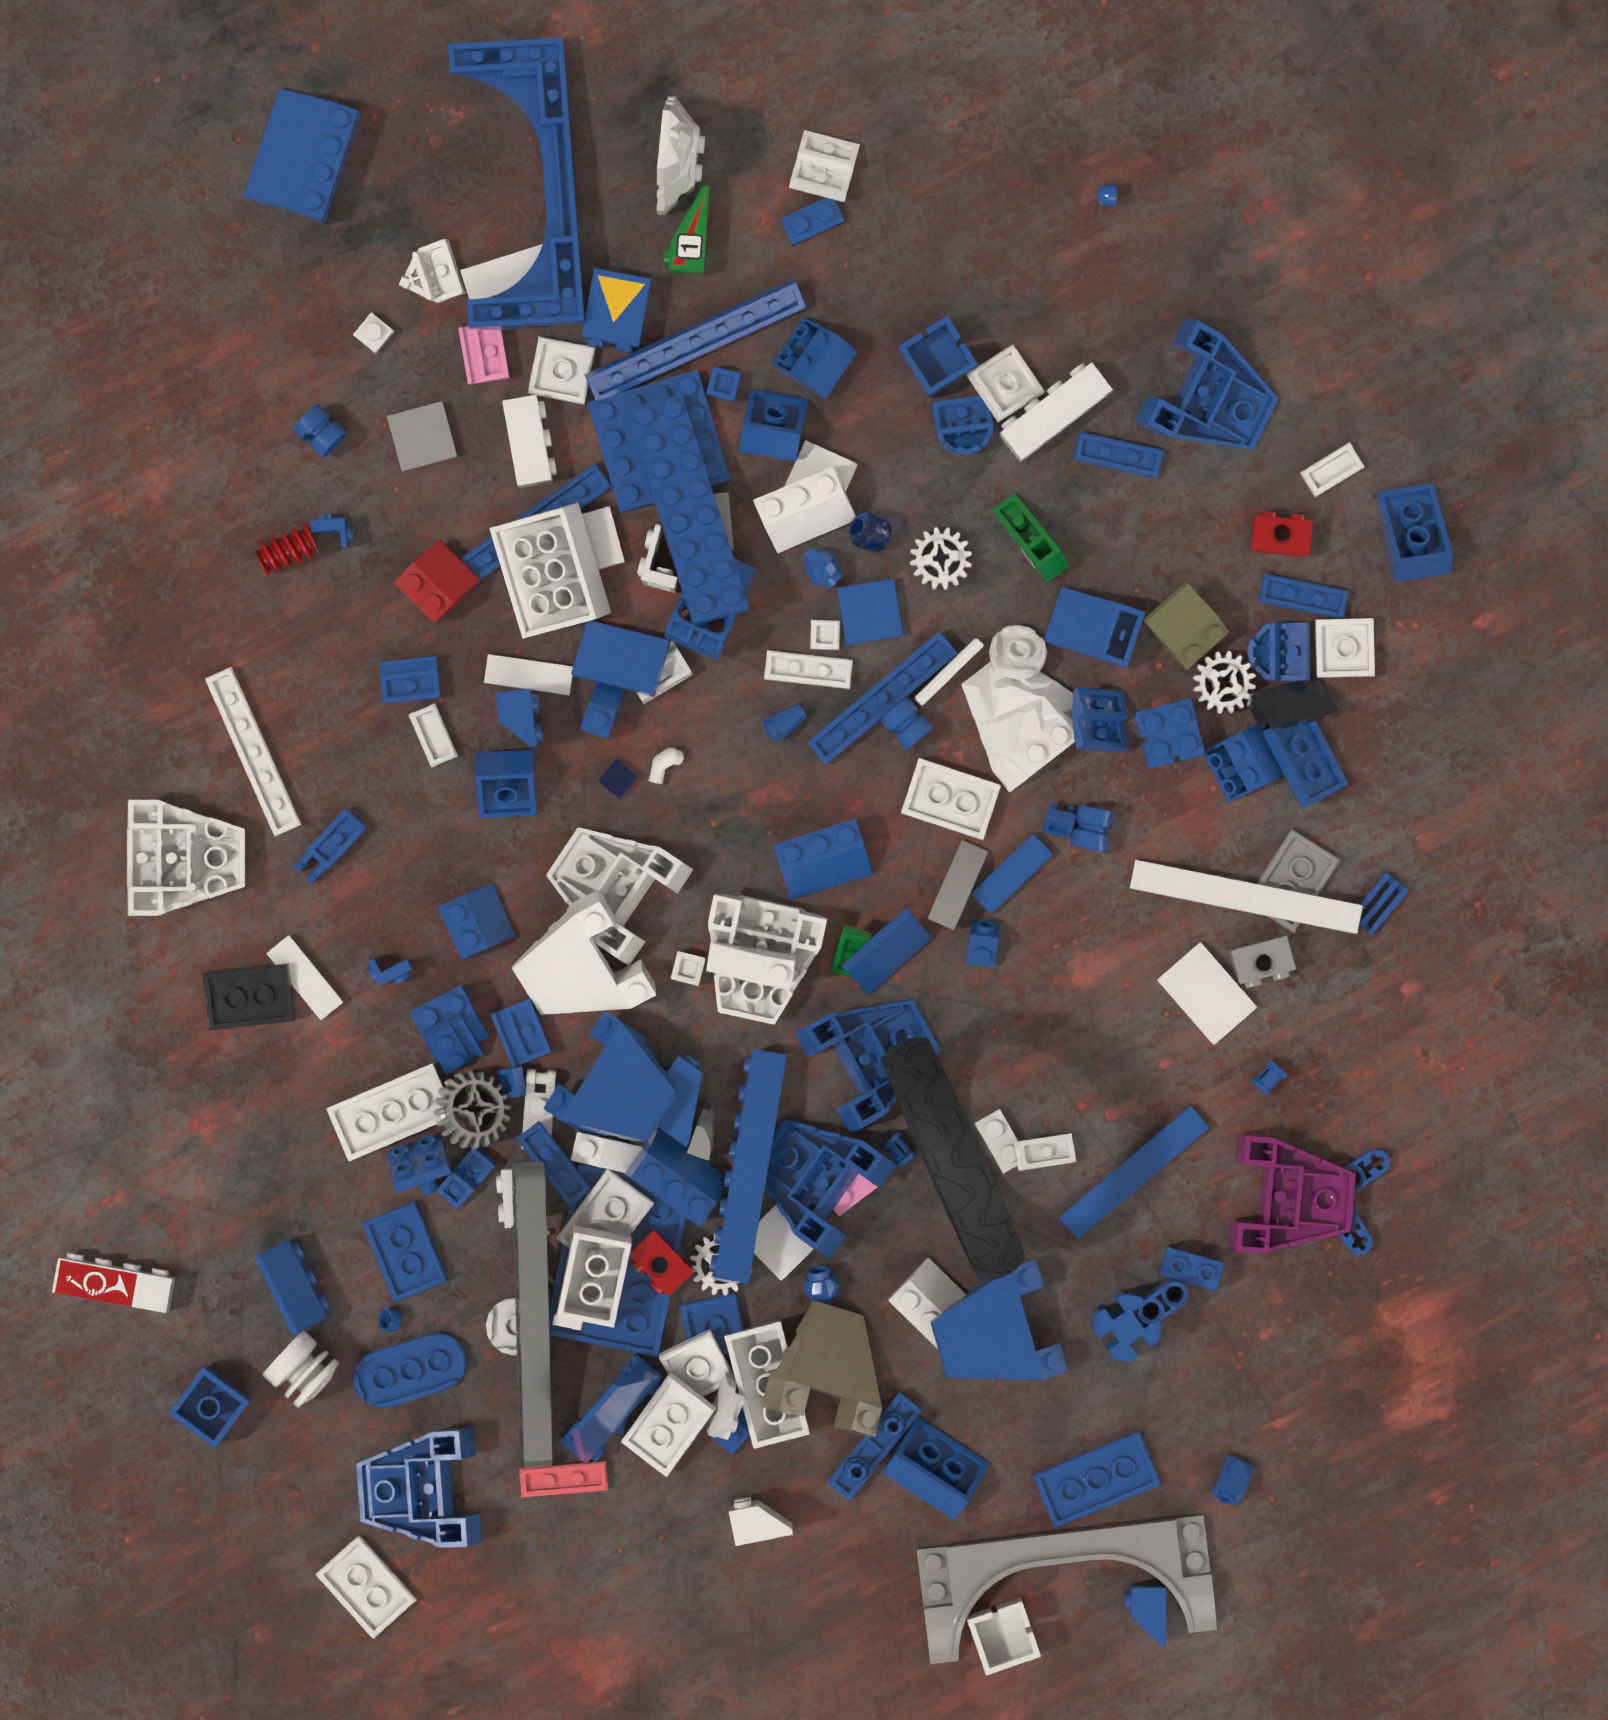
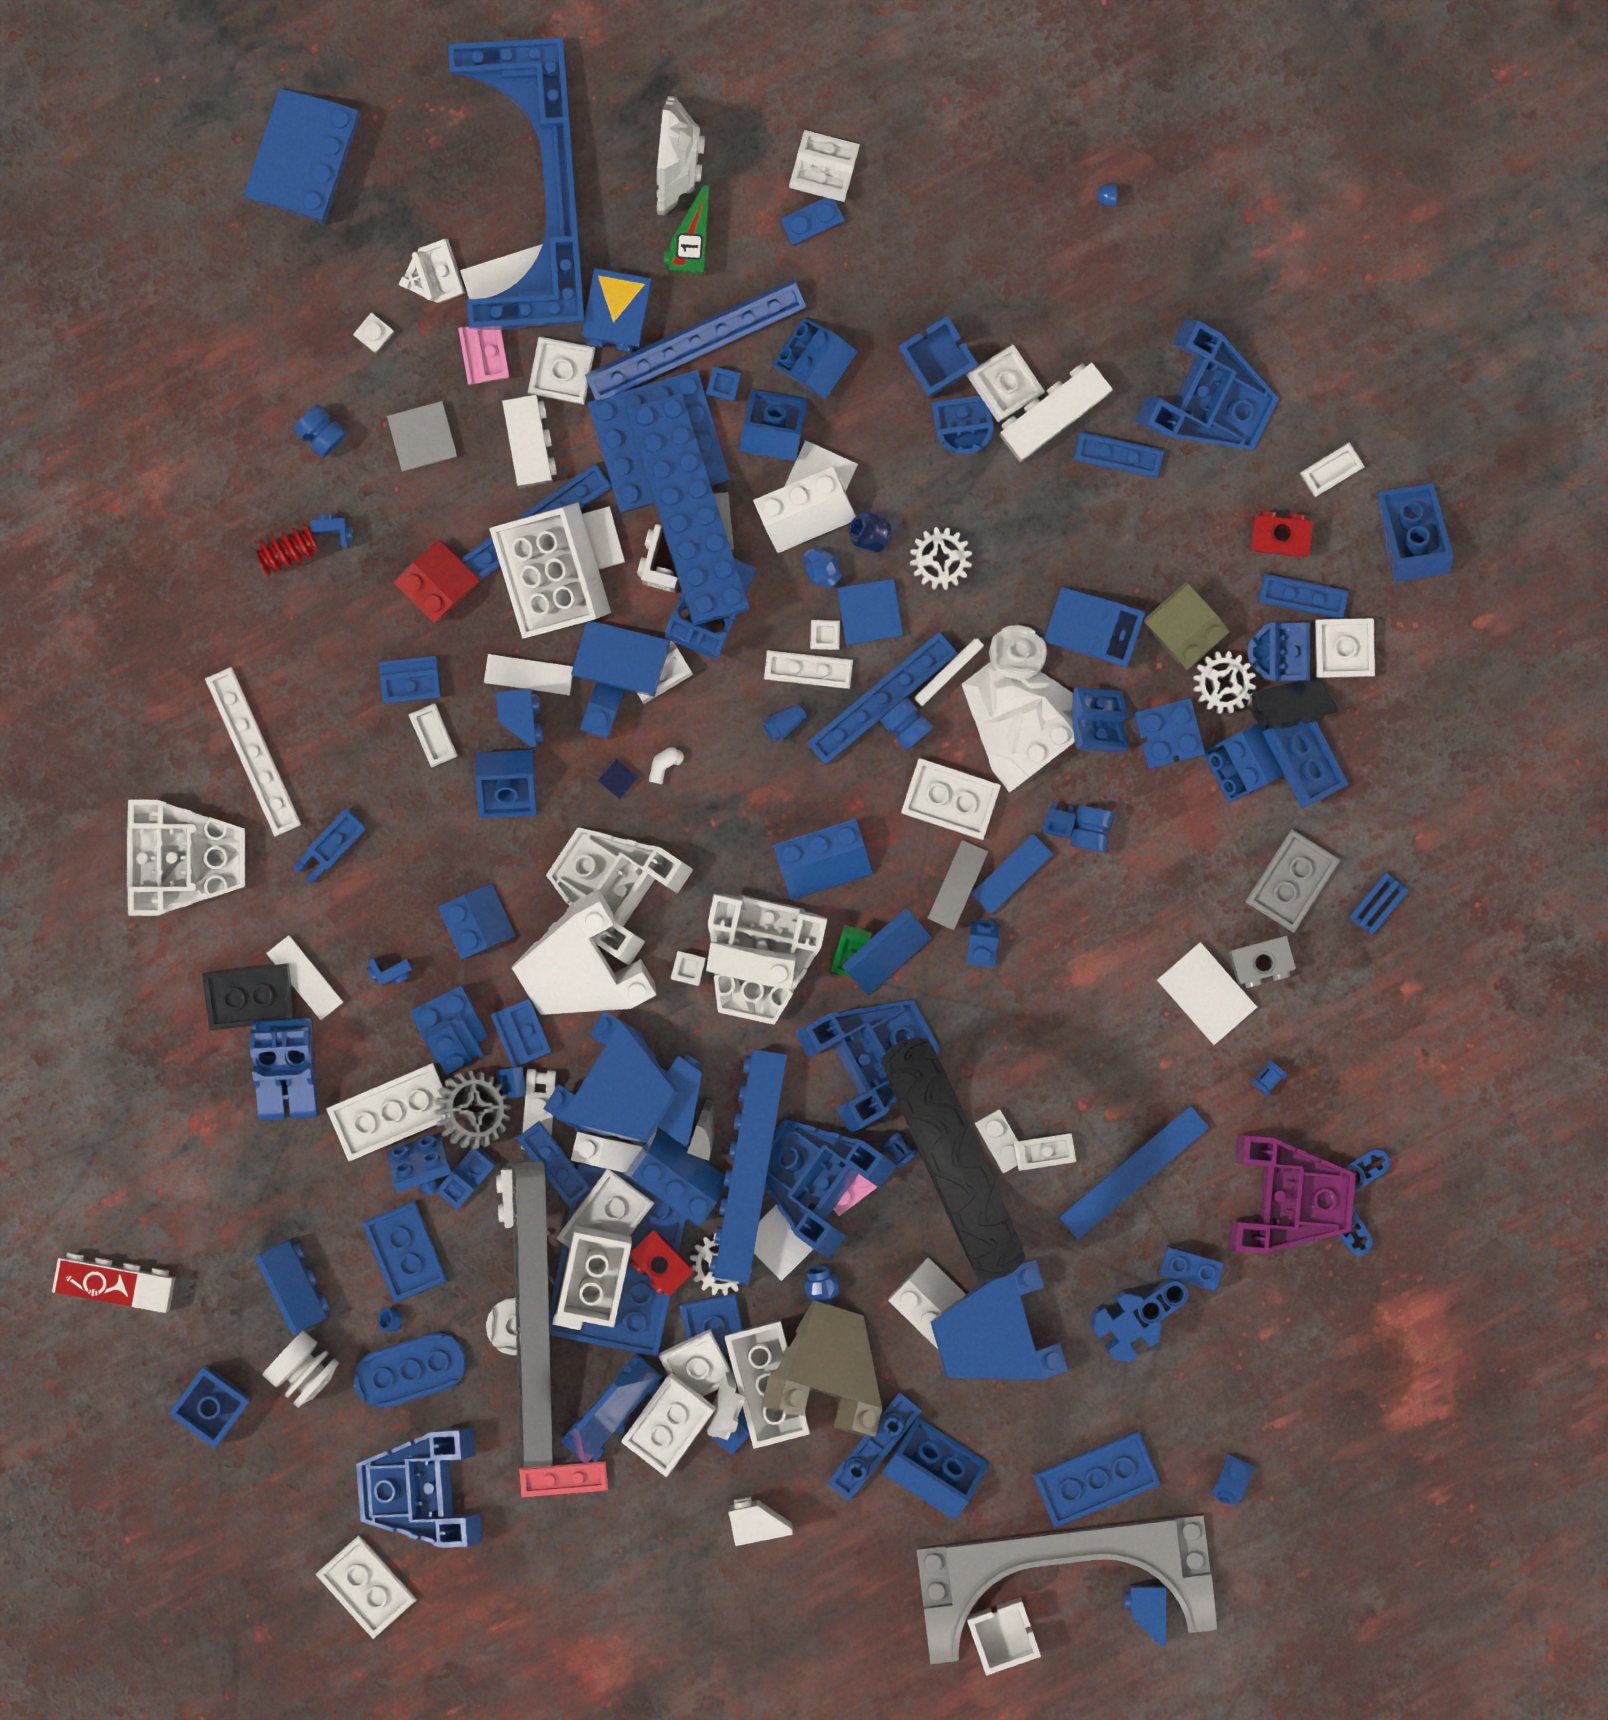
green slope [992,493,1070,583] -> none
white tile [1130,860,1363,934] -> none
none -> blue connector [250,1018,318,1121]

